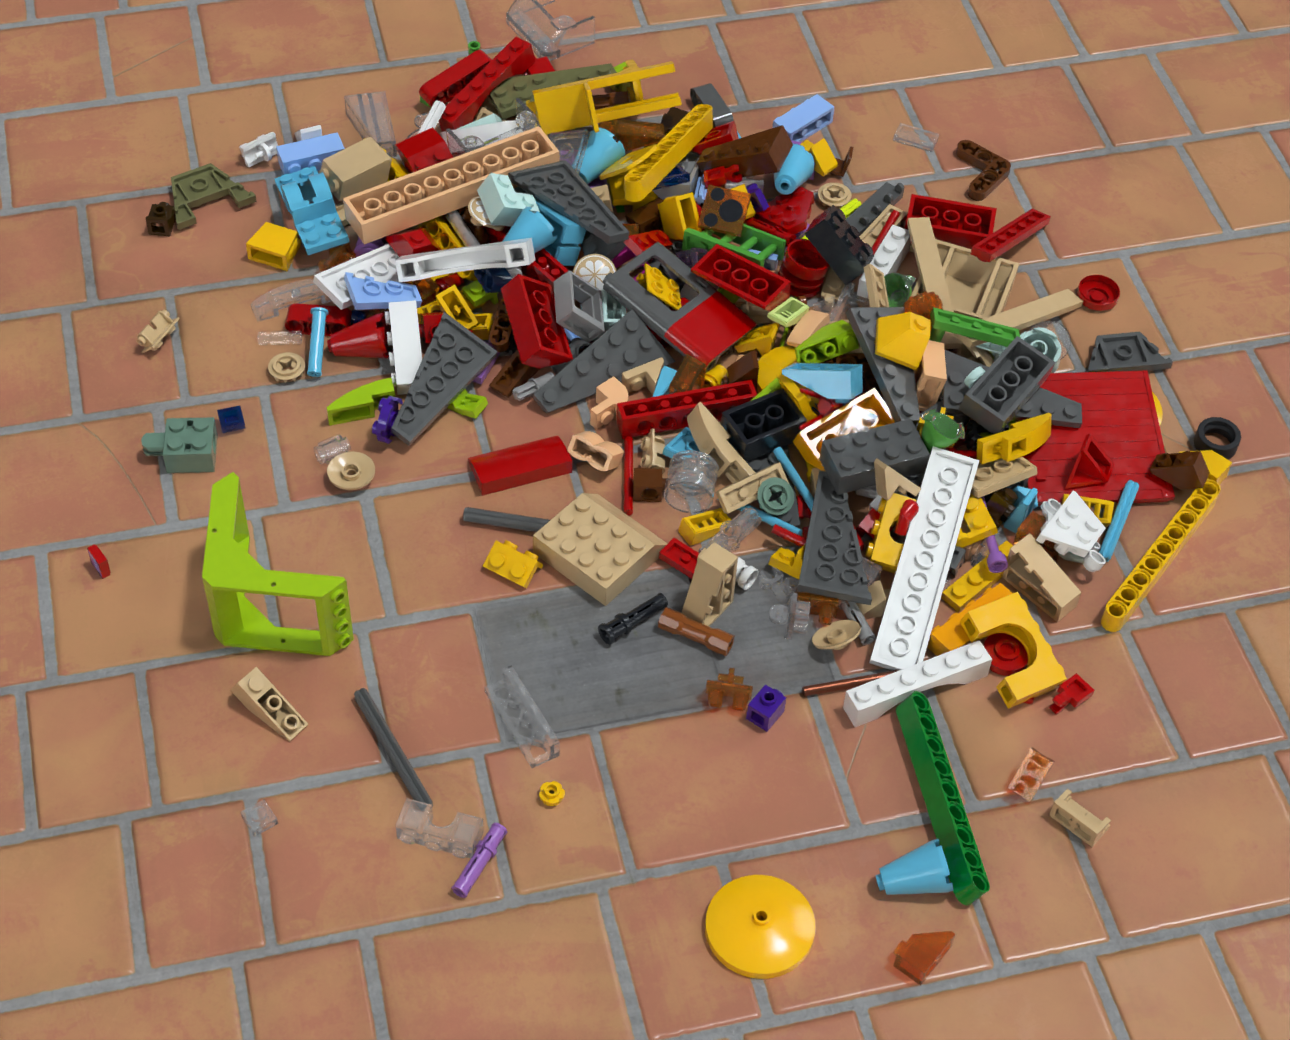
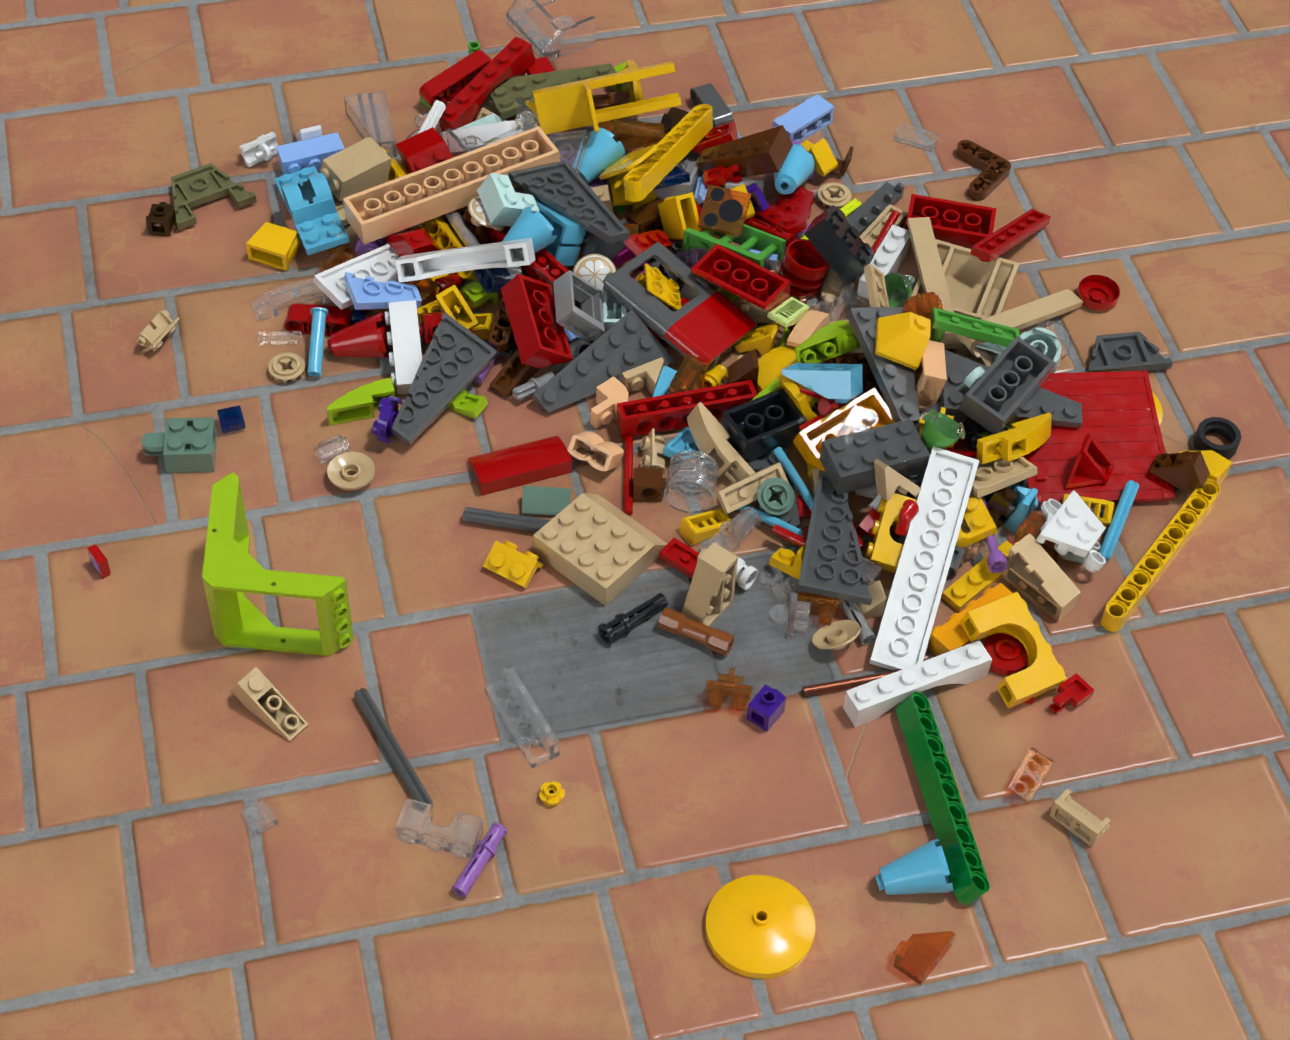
none -> sand green slope [522,486,571,517]

